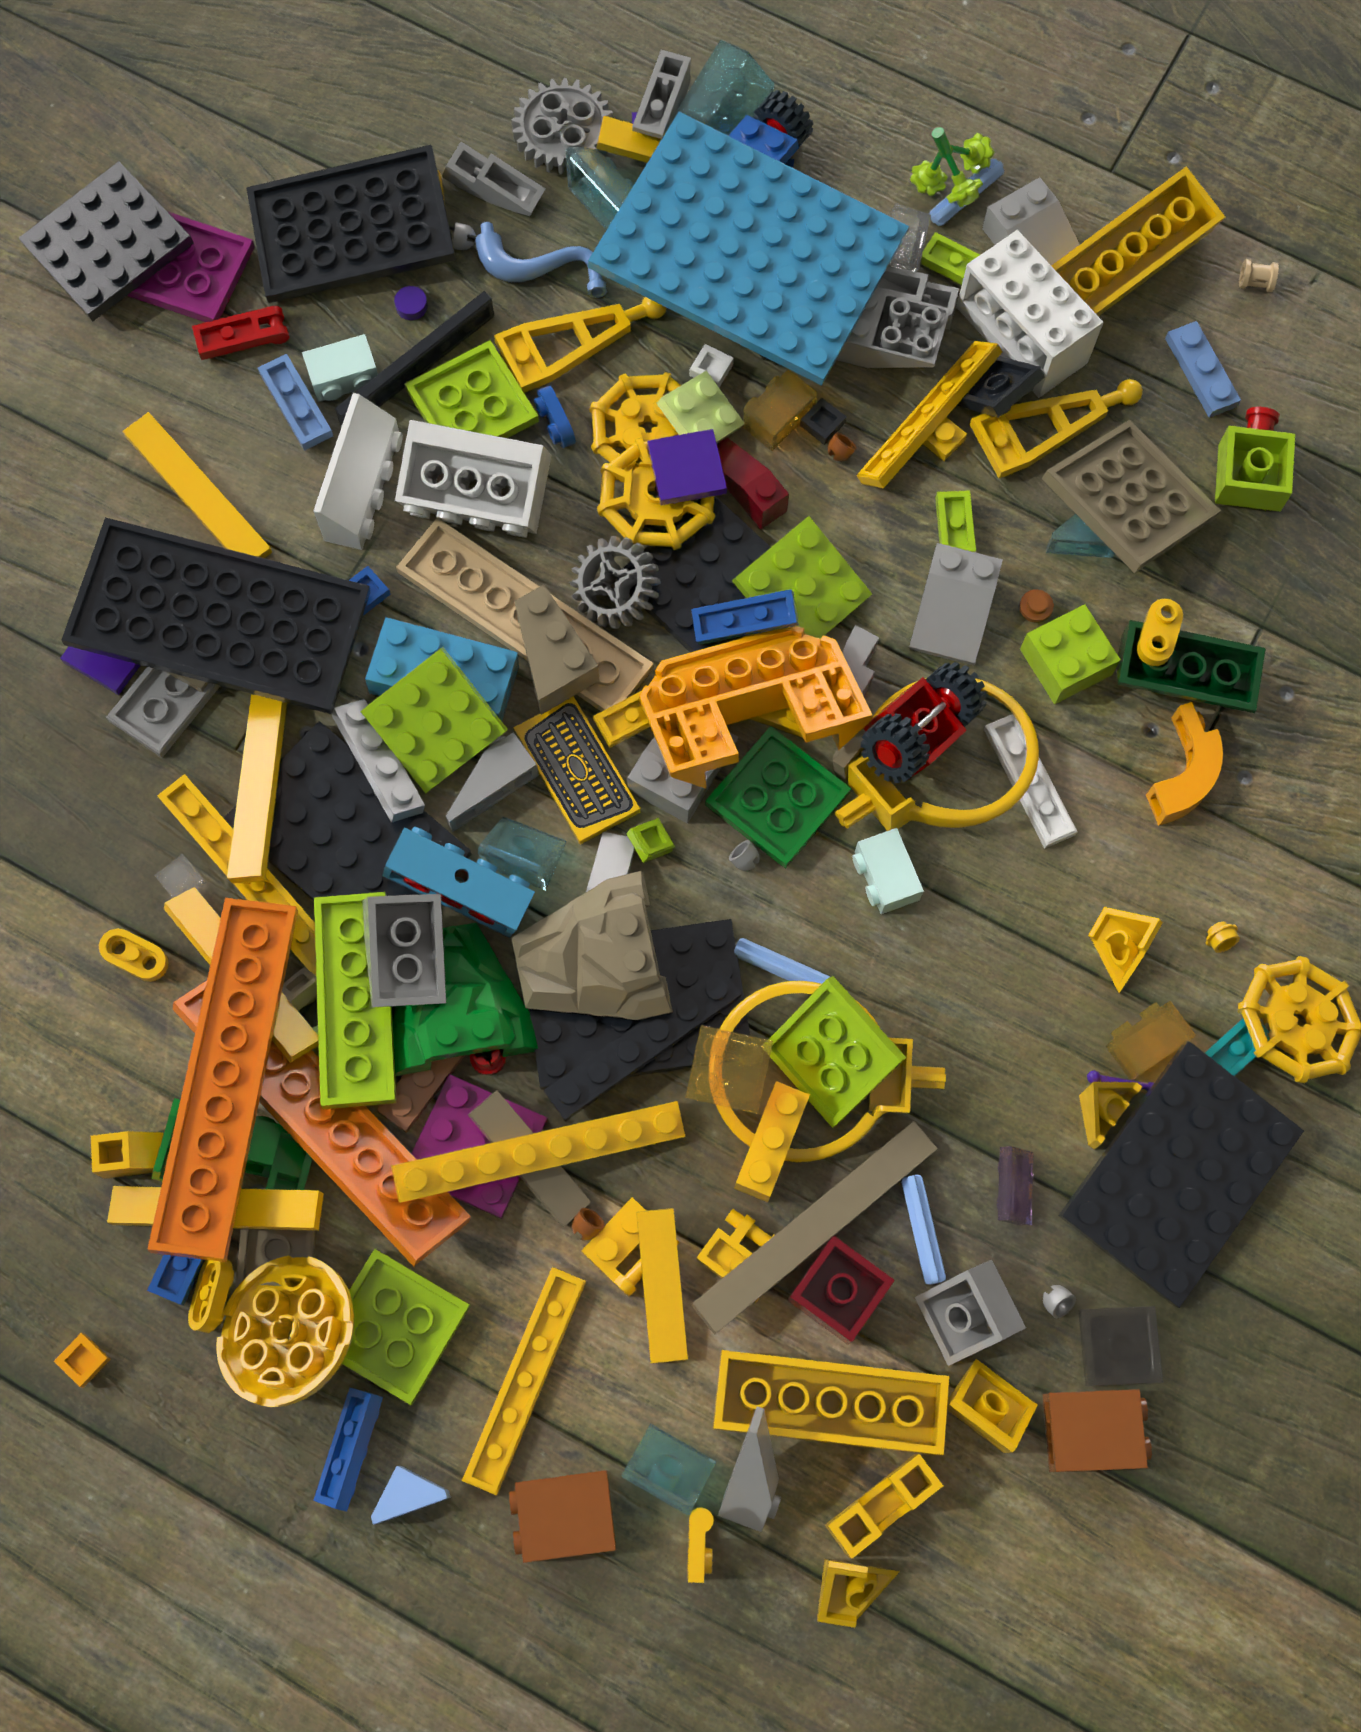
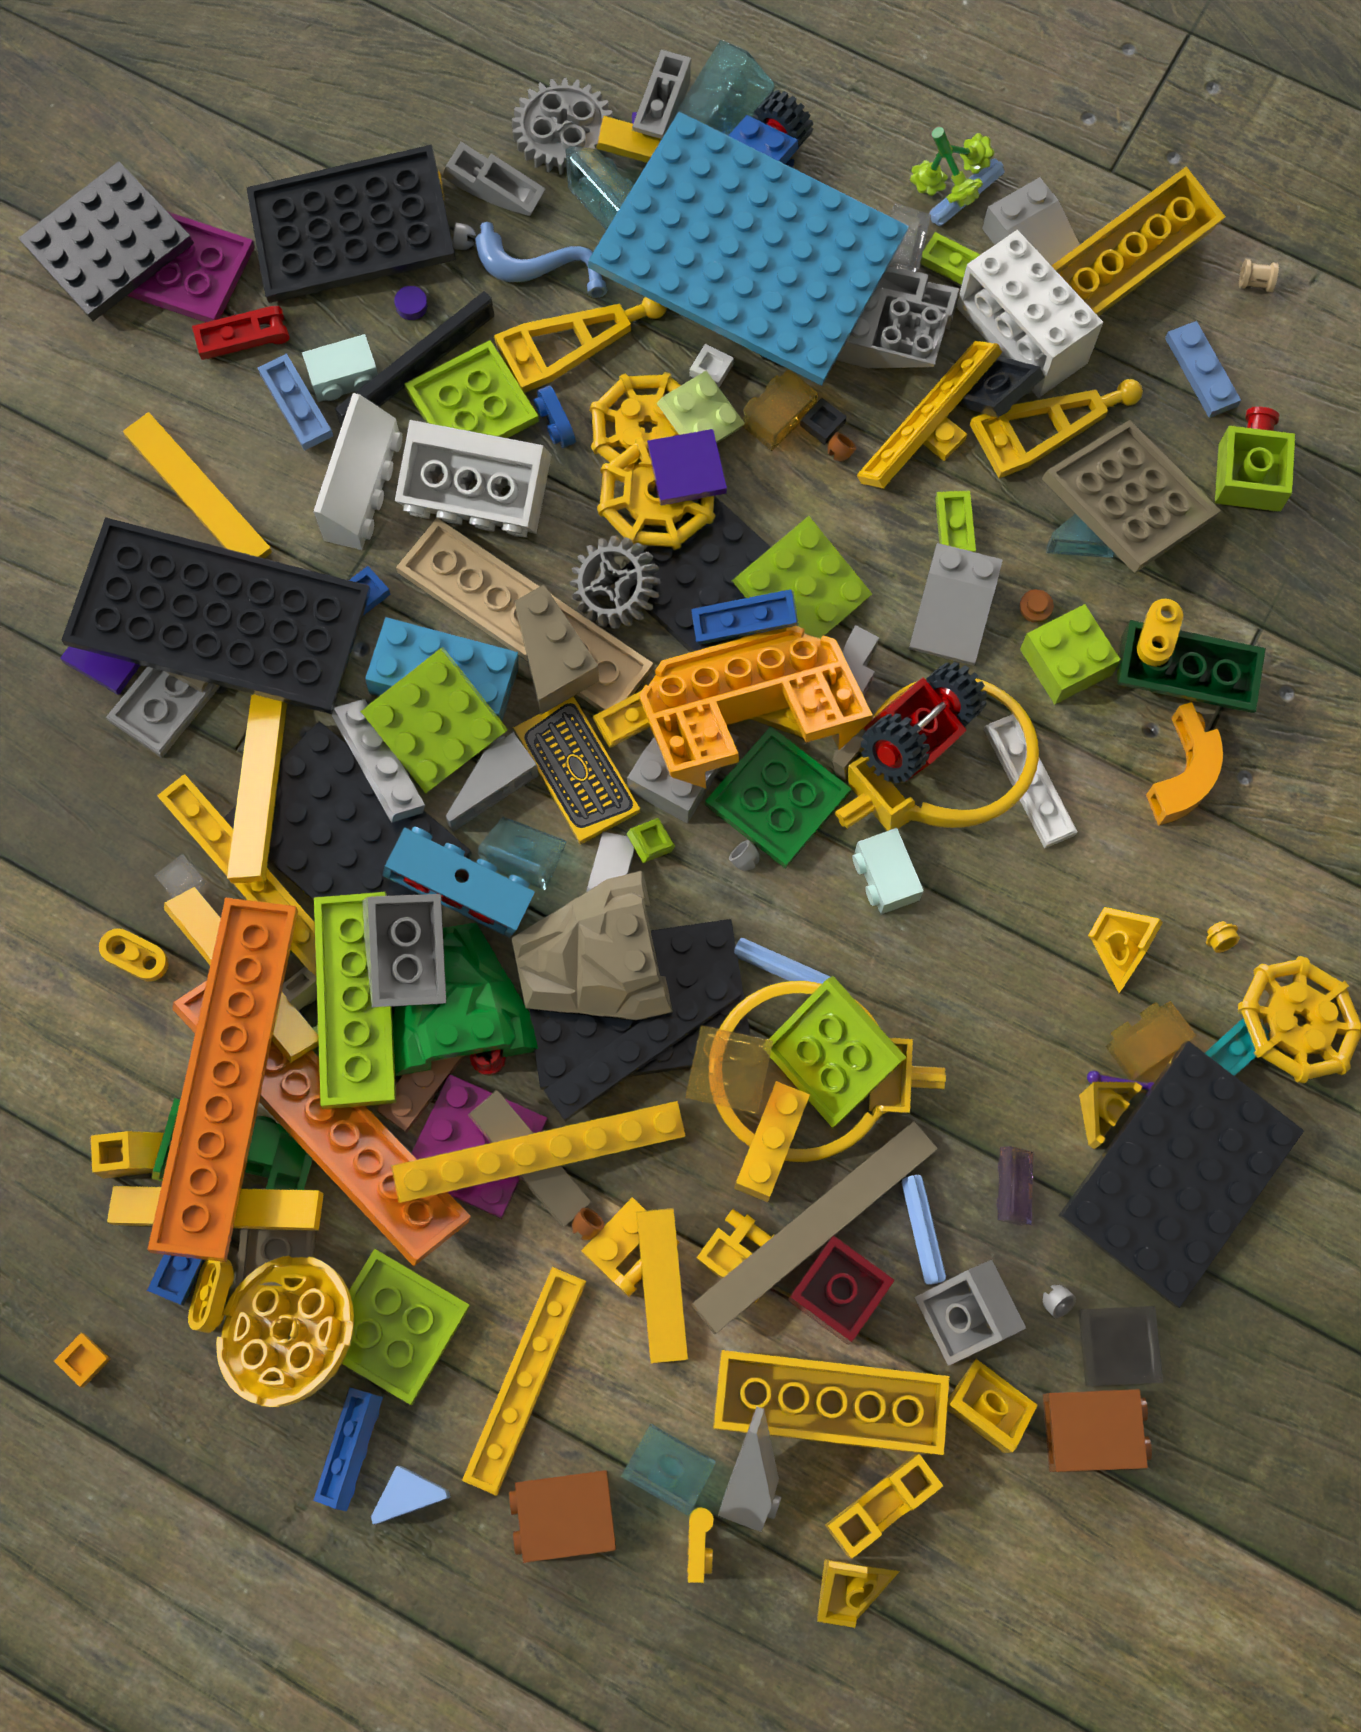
dark red slope [717,437,789,529] -> none

